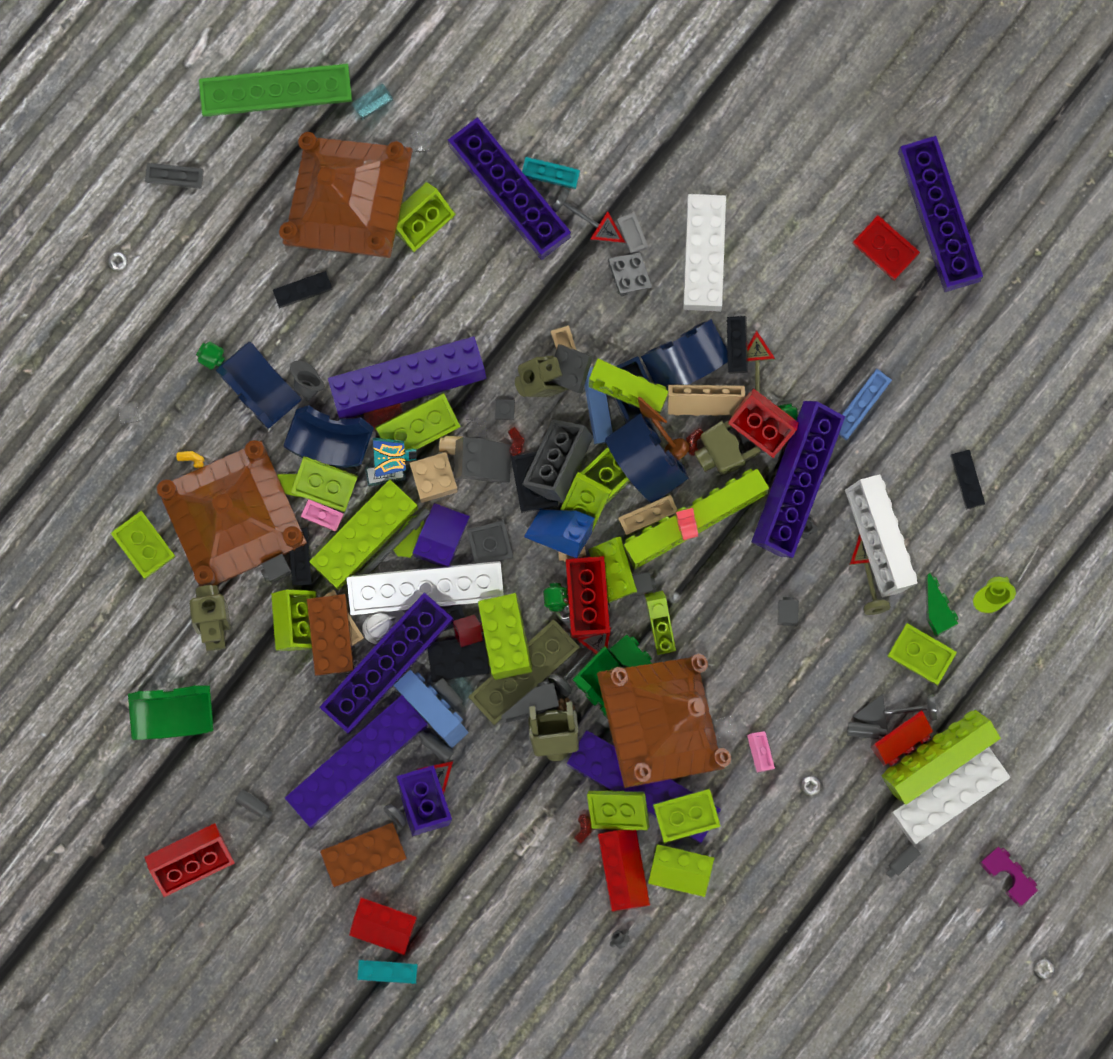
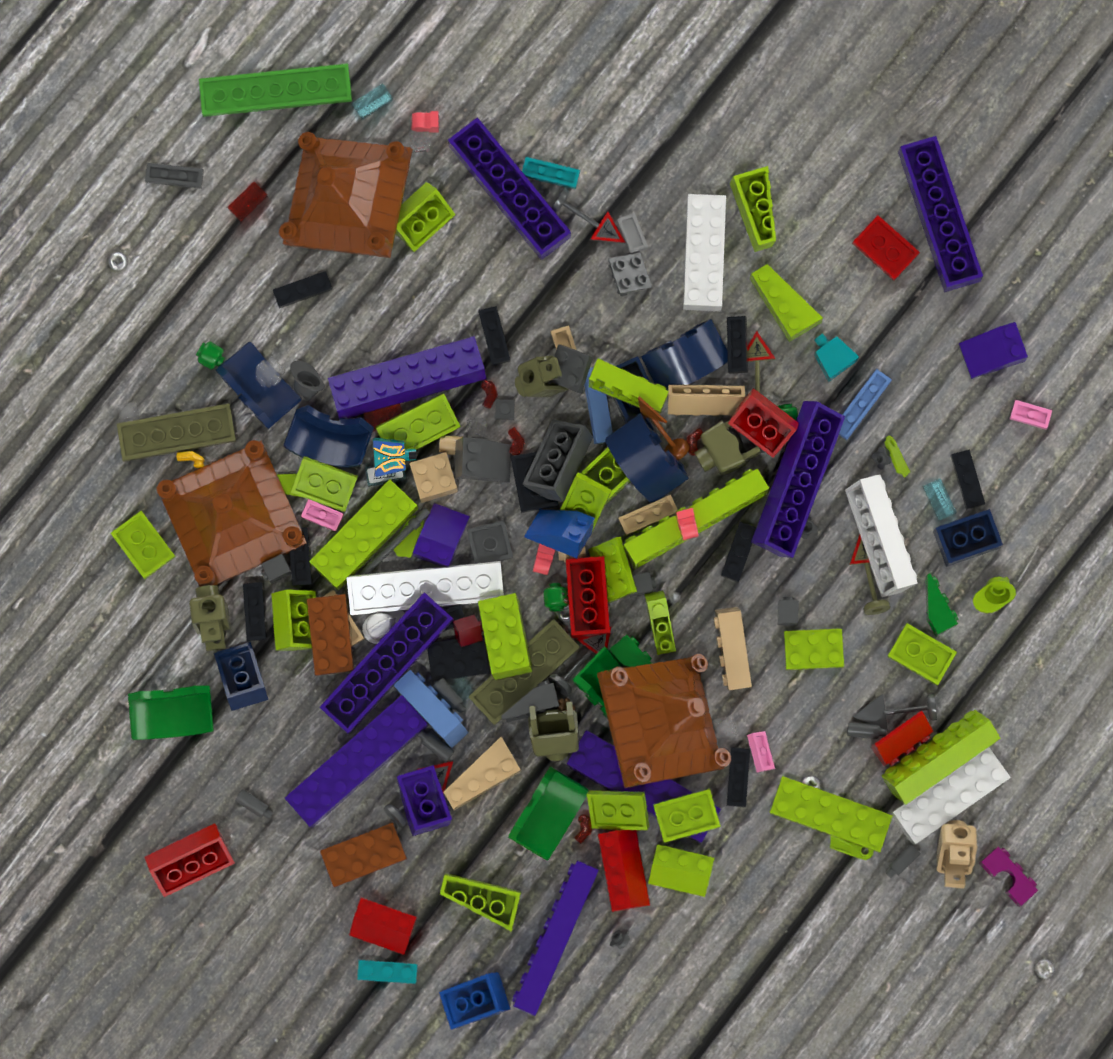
none -> olive plate [117,403,236,462]
none -> dark blue slope [214,642,269,711]
none -> clear red plate [227,182,268,222]
none -> black plate [243,582,267,642]
none -> clear brick [255,356,285,388]
none -> coral leg [412,111,439,133]
none -> blue slope [439,972,511,1030]
none -> lime wedge [440,873,521,932]
none -> tan wedge [444,736,521,810]
none -> black plate [478,306,510,366]
none -> clear red arm [481,380,498,409]
none -> green panel [508,766,589,860]
none -> dark purple brick [512,861,599,1016]
none -> coral leg [533,544,556,575]
none -> tan wedge [714,607,752,690]
none -> black plate [721,522,756,583]
none -> black plate [726,747,750,808]
none -> lime wedge [729,166,776,252]
none -> lime wedge [750,264,823,342]
none -> lime plate [770,776,893,853]
none -> lime plate [784,629,844,670]
none -> teal torso [814,333,859,382]
none -> lime piece [830,835,874,860]
none -> dark grey plate [872,447,892,470]
none -> lime piece [884,436,910,477]
none -> clear light blue tile [923,478,957,521]
none -> dark blue brick [933,509,1003,567]
none -> tan piece [937,820,977,888]
none -> dark purple slope [959,322,1028,379]
none -> bright pink plate [1010,400,1052,430]

